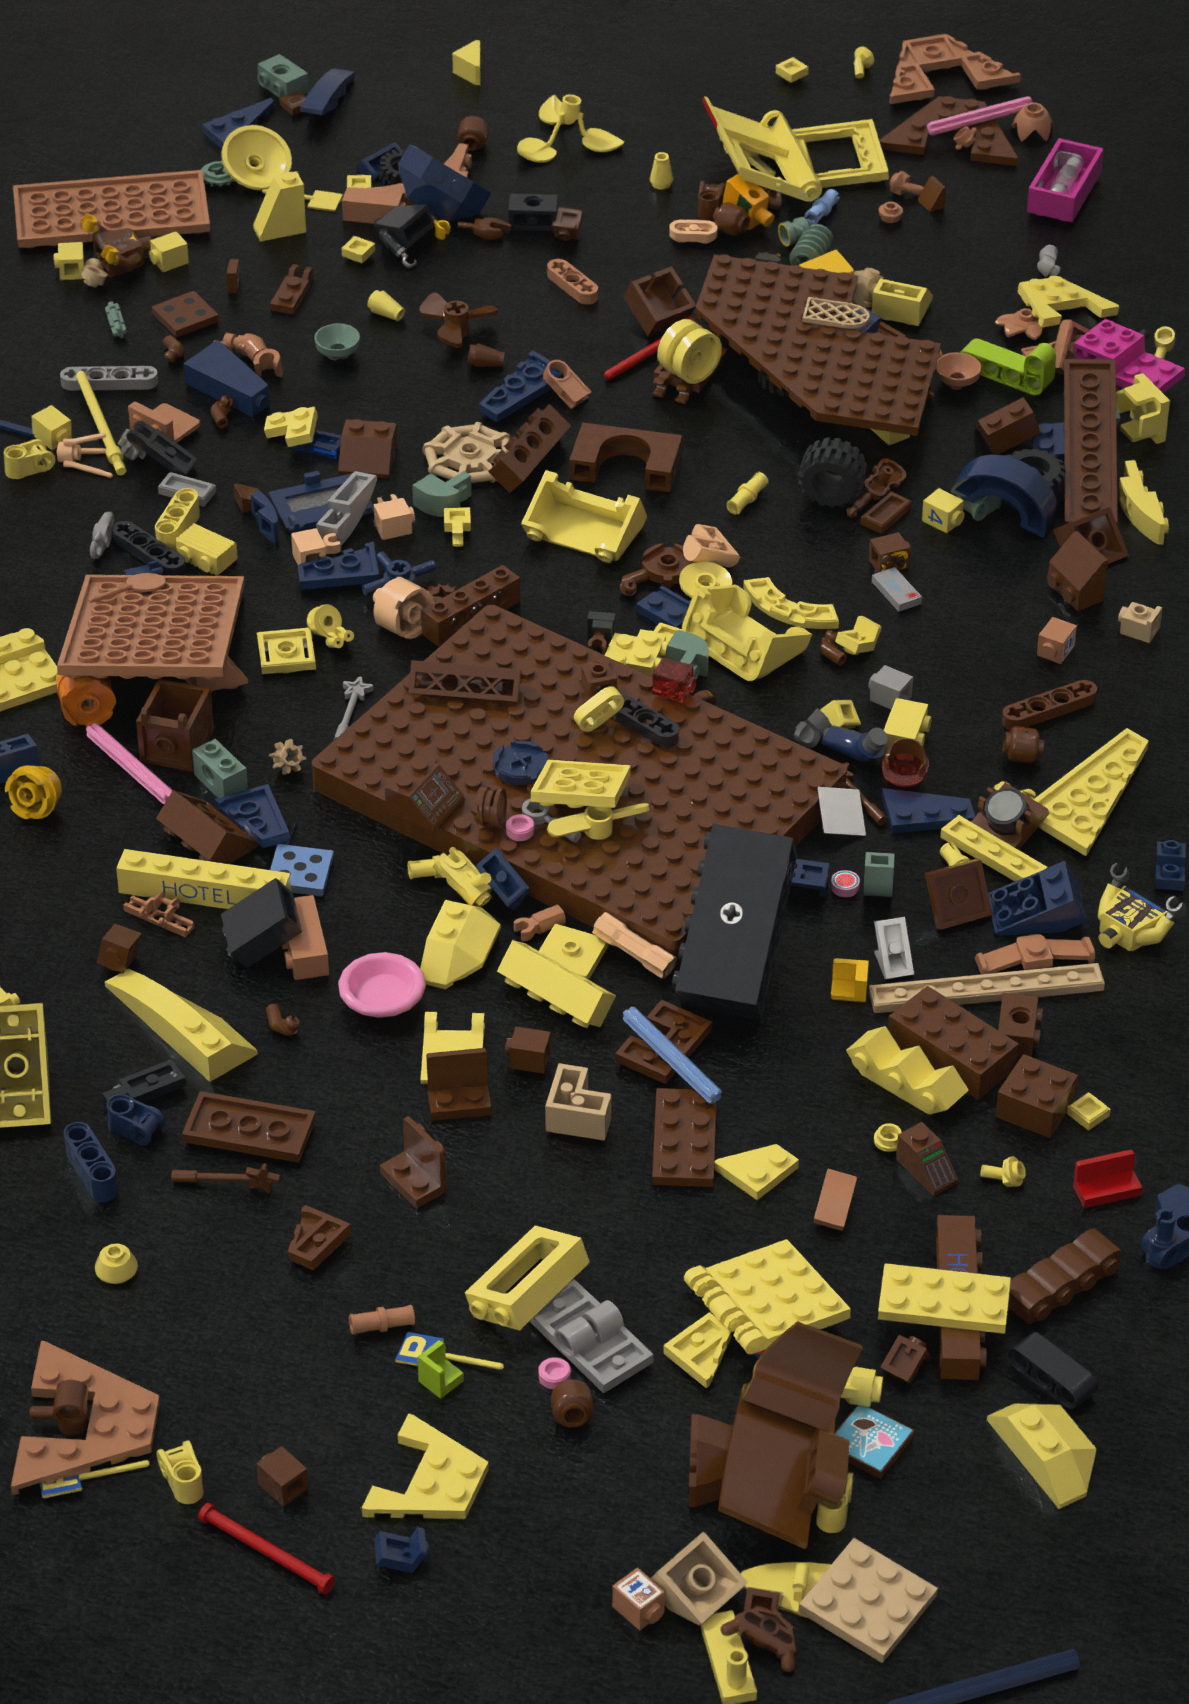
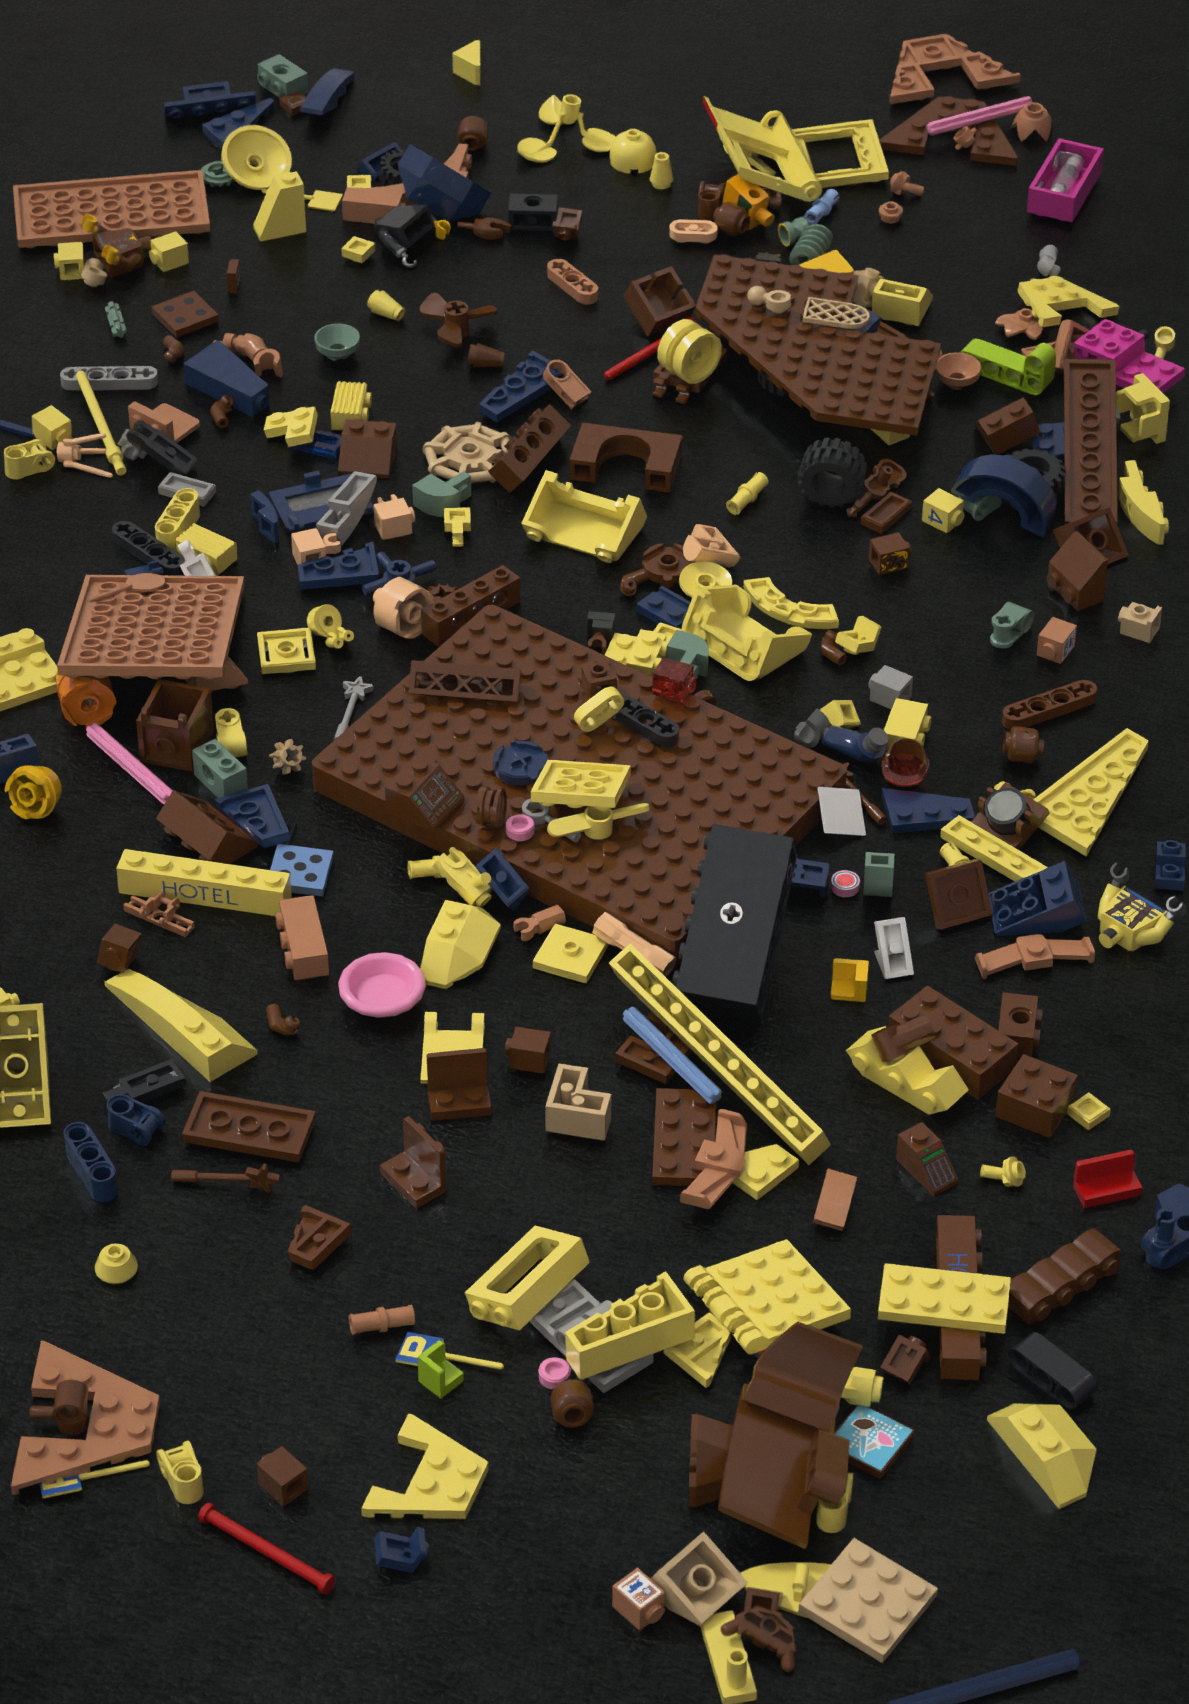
light grey piece [90,512,114,559] -> none
black brick [221,878,302,968] -> none
reddish brown slope [234,484,260,513] -> none
reddish brown hinge [270,264,314,315] -> none
light yellow brick [497,940,616,1028] -> none
light yellow plate [776,57,808,83] -> none
light yellow plate [853,47,874,78] -> none
tan tile [869,963,1105,1013] -> none
light grey tile [872,567,922,612] -> none
light yellow plate [874,1124,902,1152] -> none
reddish brown slope [918,176,946,212] -> none
none -> dark blue bracket [164,81,256,119]
none -> white plate [178,540,216,576]
none -> light yellow piece [215,708,247,757]
none -> light yellow brick [331,381,372,430]
none -> light yellow wedge [565,1271,695,1380]
none -> light yellow brick [609,943,831,1165]
none -> light yellow cylinder [610,129,656,173]
none -> nougat plate [680,1109,747,1210]
none -> tan plate [747,286,791,313]
none -> reddish brown piece [871,1014,936,1063]
none -> sand green piece [990,602,1034,648]

